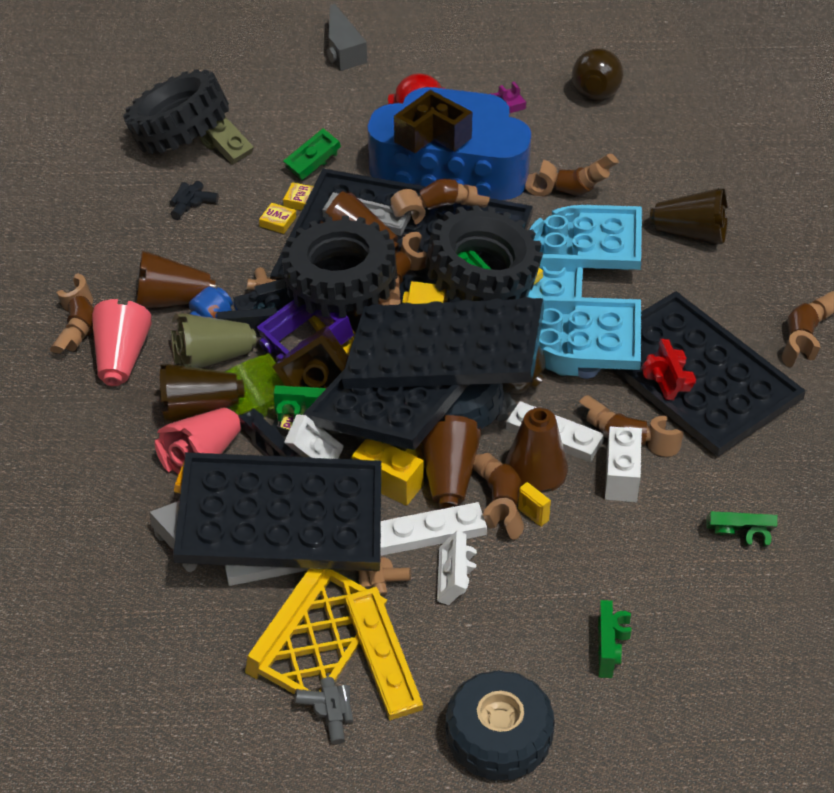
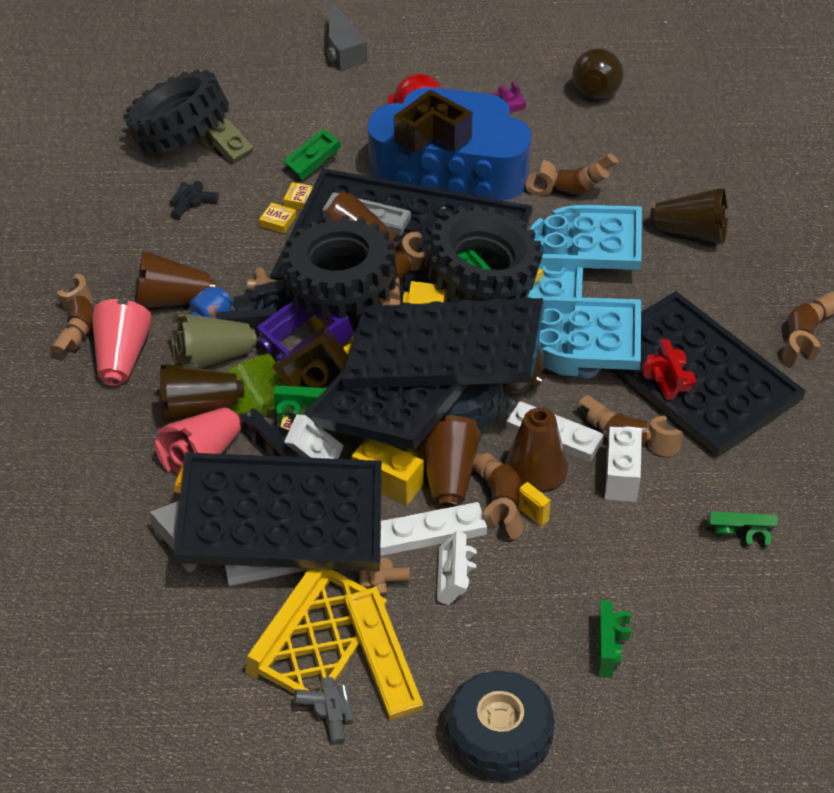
medium nougat piece [391,179,490,224] -> none

